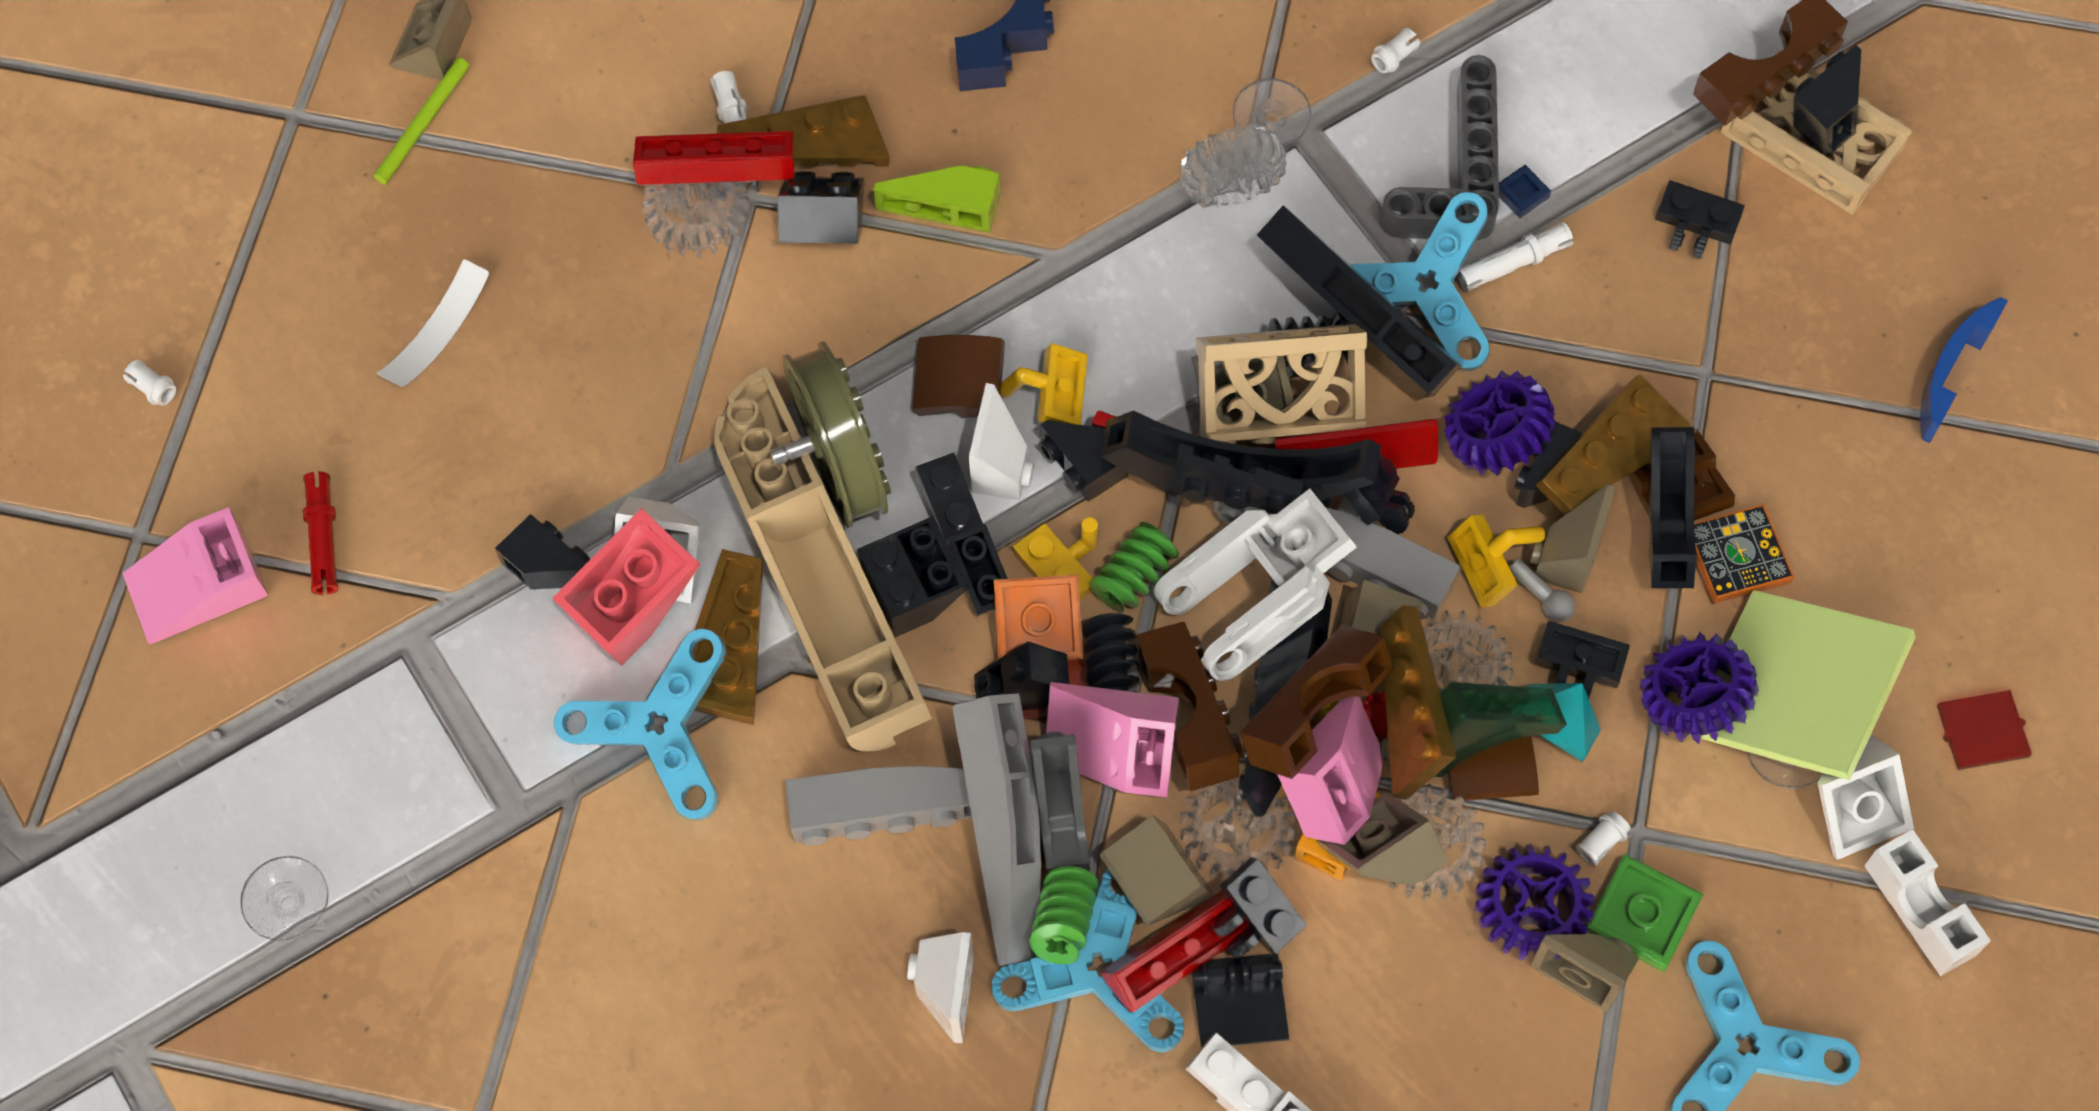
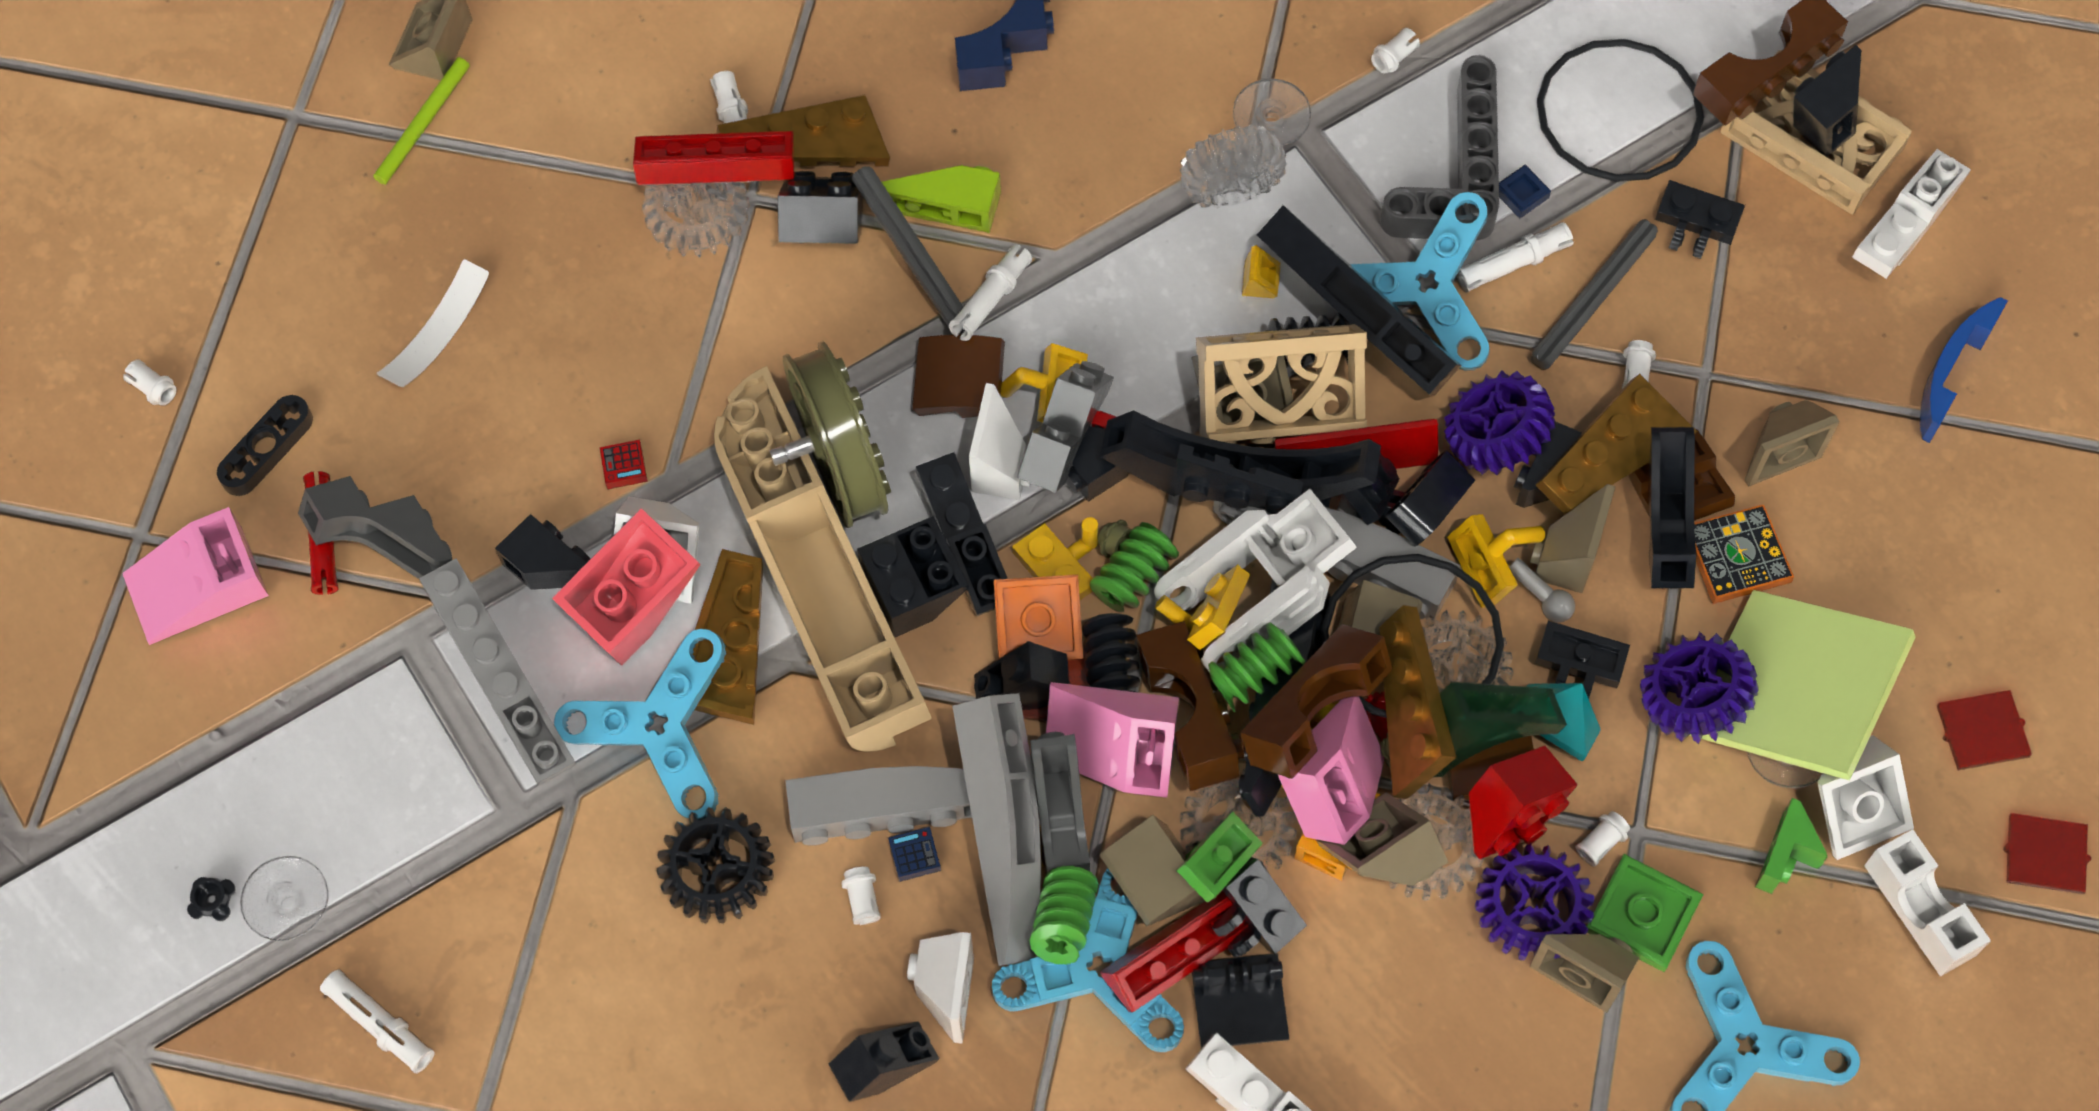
none -> black plate [187,877,236,922]
none -> black beam [217,395,313,496]
none -> dark grey arch [298,476,452,579]
none -> white pin [320,969,435,1073]
none -> light grey slope [419,558,577,786]
none -> red tile [599,440,648,489]
none -> black gear [657,807,775,924]
none -> black slope [829,1021,940,1102]
none -> white pin [841,867,881,925]
none -> dark grey axle [852,166,965,335]
none -> dark blue tile [888,827,941,882]
none -> white pin [949,245,1032,341]
none -> arch [1017,361,1114,493]
none -> olive plate [1098,520,1132,558]
none -> yellow plate [1154,564,1250,650]
none -> bright green slope [1176,812,1263,903]
none -> bright green piece [1208,622,1306,712]
none -> yellow slope [1242,245,1281,298]
none -> black piece [1320,554,1504,719]
none -> black beam [1386,450,1475,547]
none -> red slope [1469,746,1578,860]
none -> dark grey axle [1531,219,1658,370]
none -> black piece [1537,39,1704,182]
none -> white pin [1622,340,1656,389]
none -> dark tan slope [1745,399,1840,487]
none -> bright green slope [1755,798,1828,894]
none -> white slope [1852,149,1971,279]
none -> clear red piece [2003,813,2091,895]

